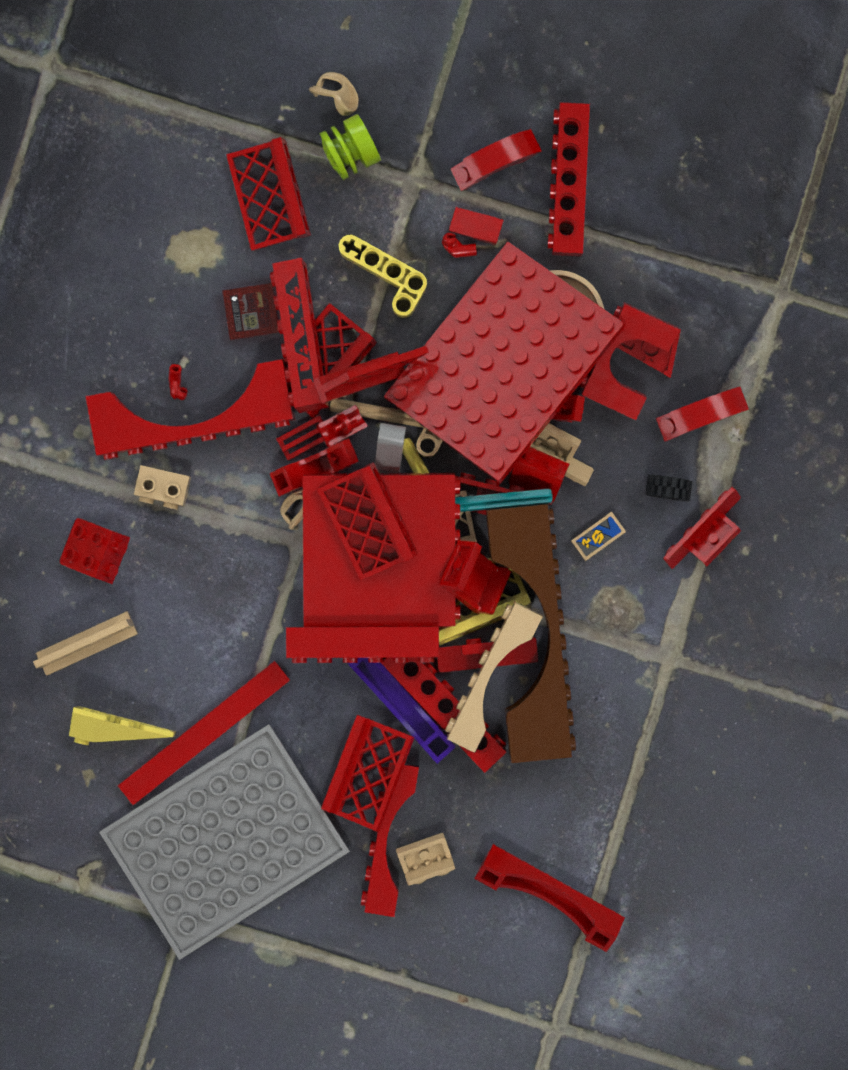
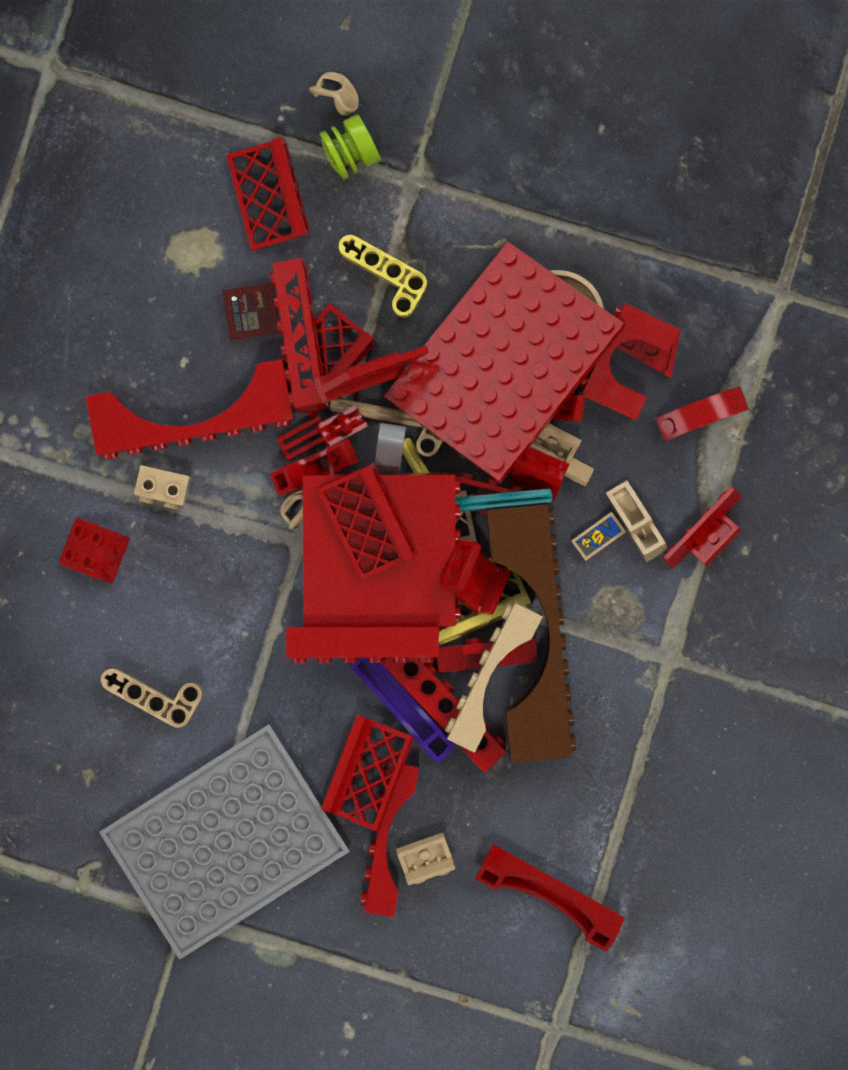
tan fence [33,611,138,676] -> none
light yellow wedge [69,706,176,745] -> none
red tile [118,661,290,805] -> none
red arm [168,364,188,401] -> none
red arm [442,232,477,258] -> none
red slope [449,207,504,246] -> none
red arch [451,129,542,191] -> none
red brick [548,102,590,257] -> none
black tyre [645,475,693,502] -> none
none -> tan beam [101,668,203,728]
none -> tan slope [606,481,668,562]

